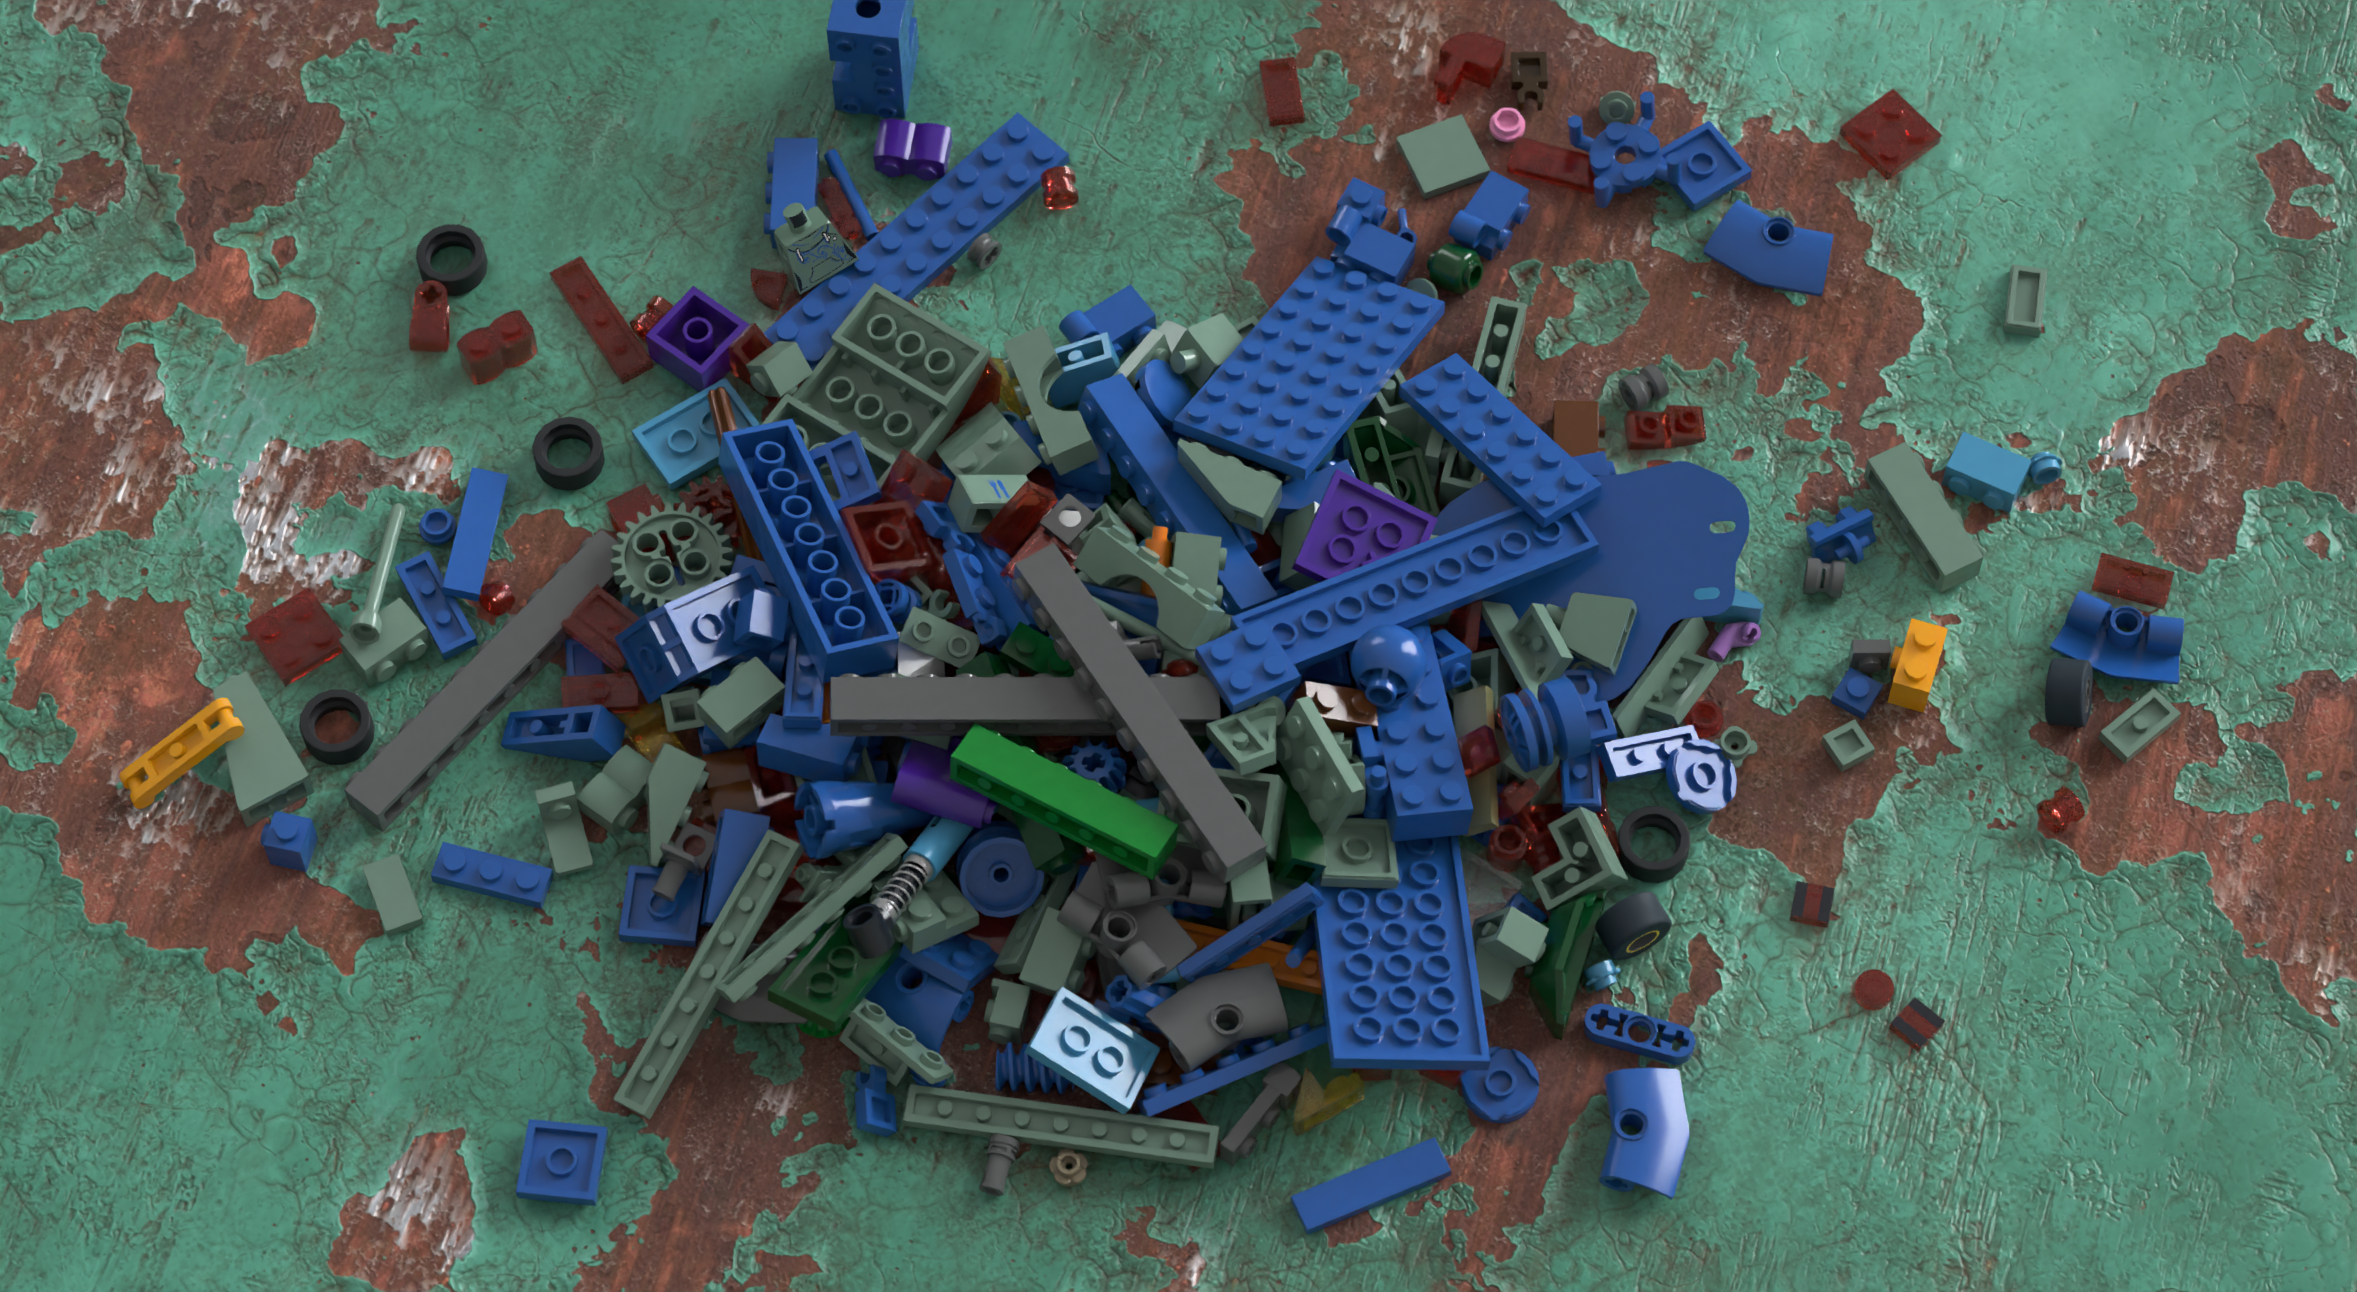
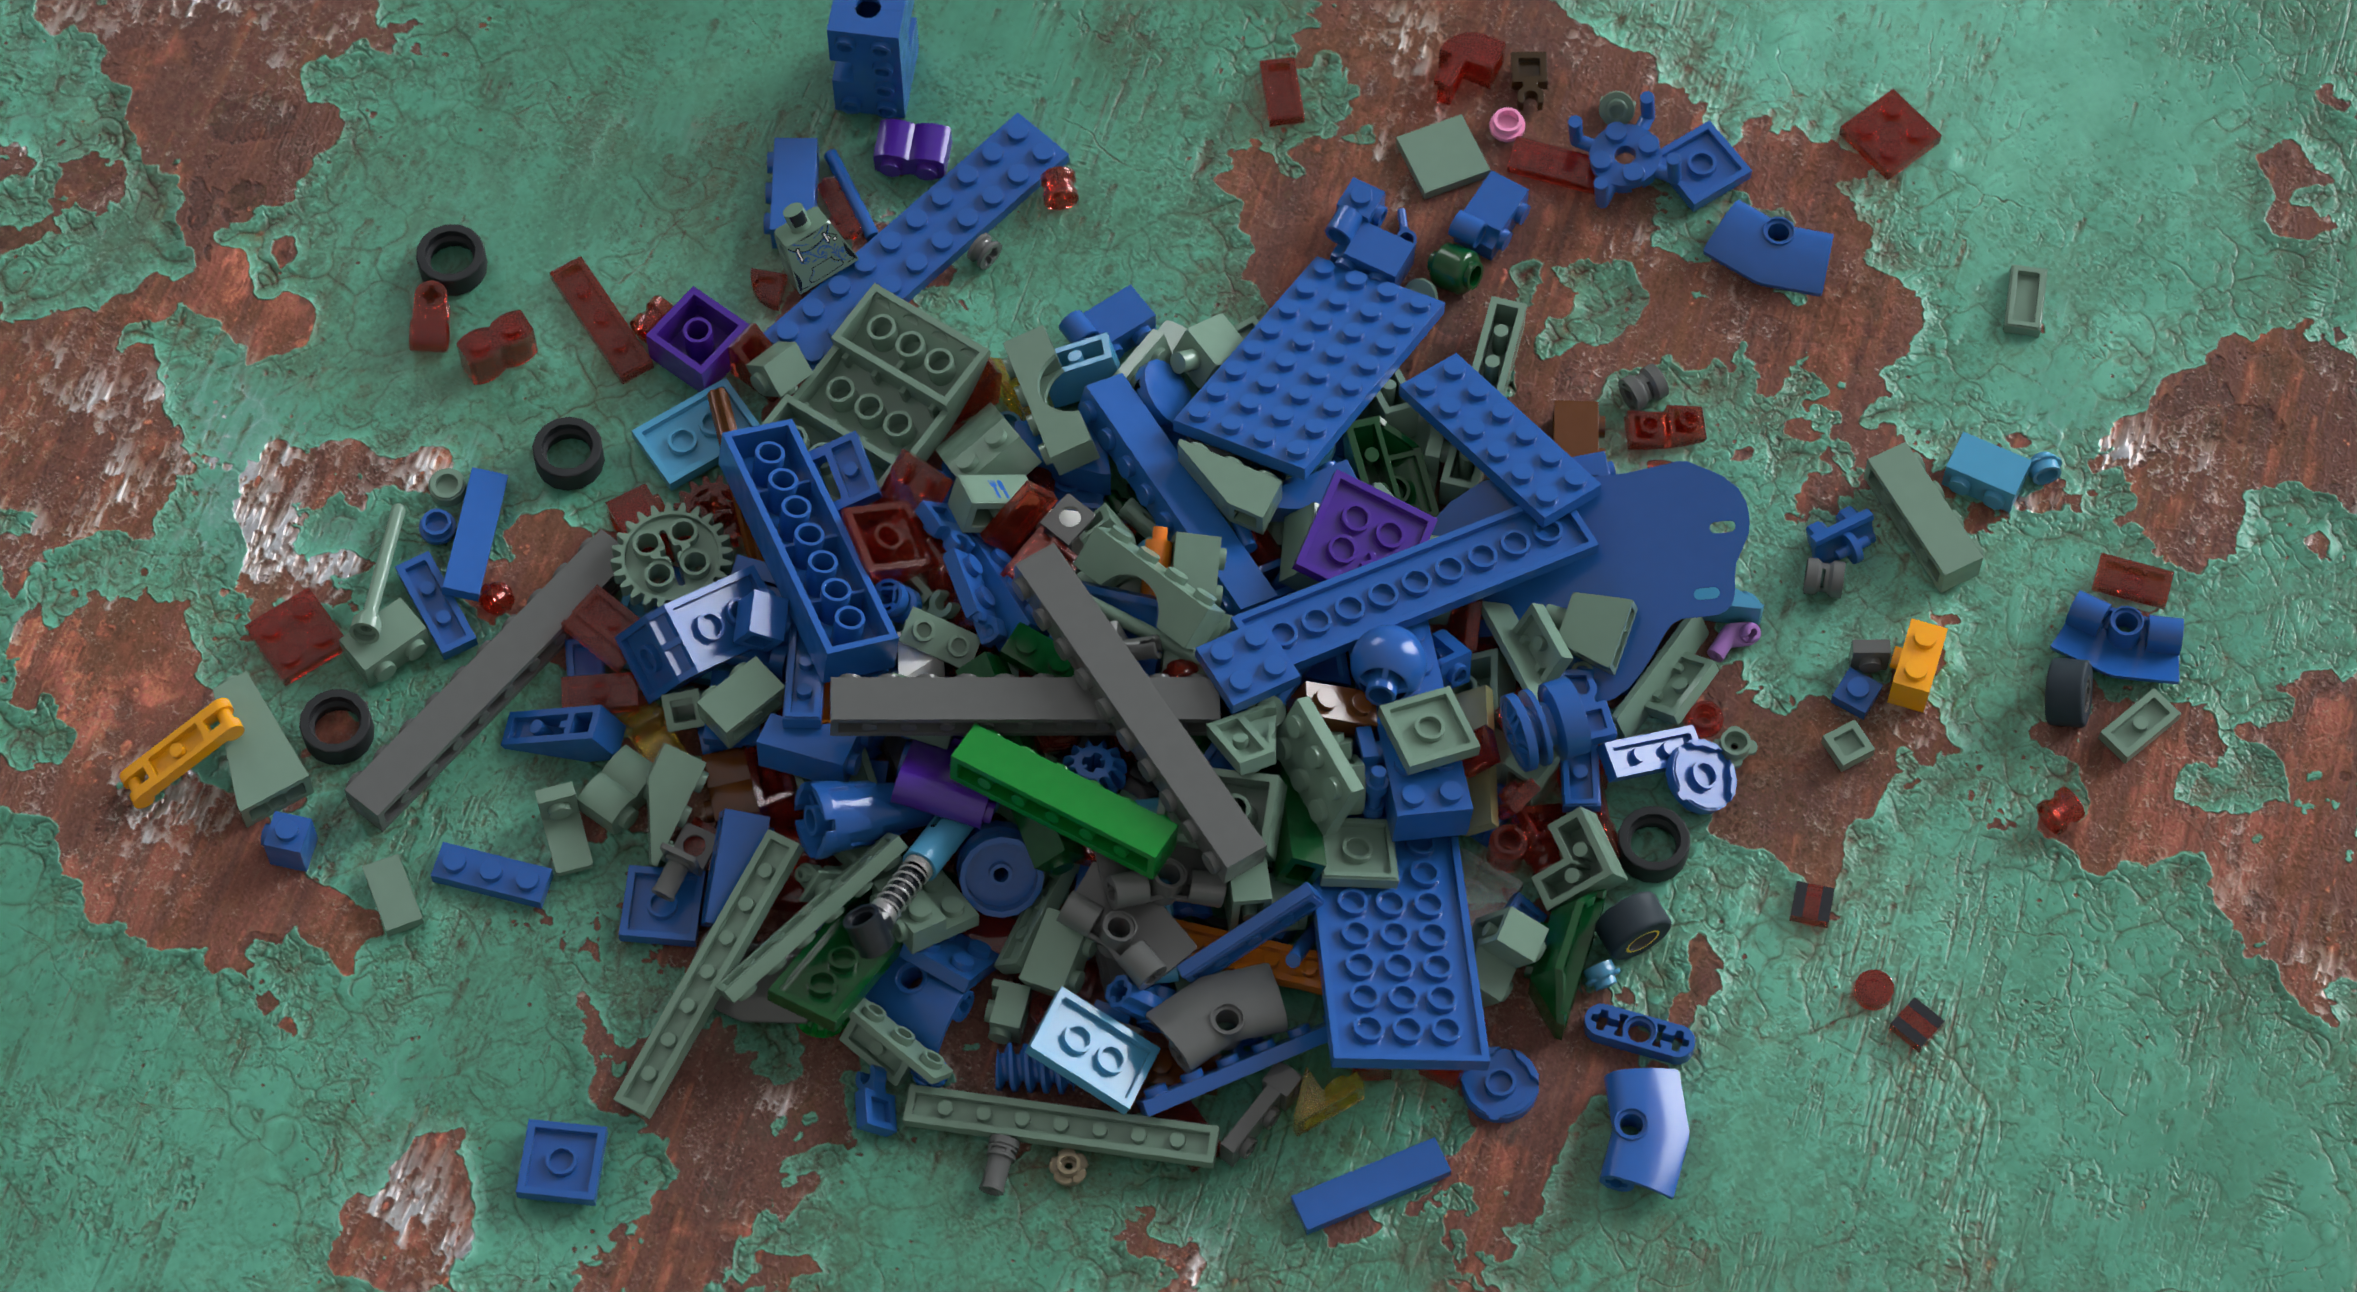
none -> sand green tile [428,468,467,507]
none -> sand green plate [1377,686,1481,775]

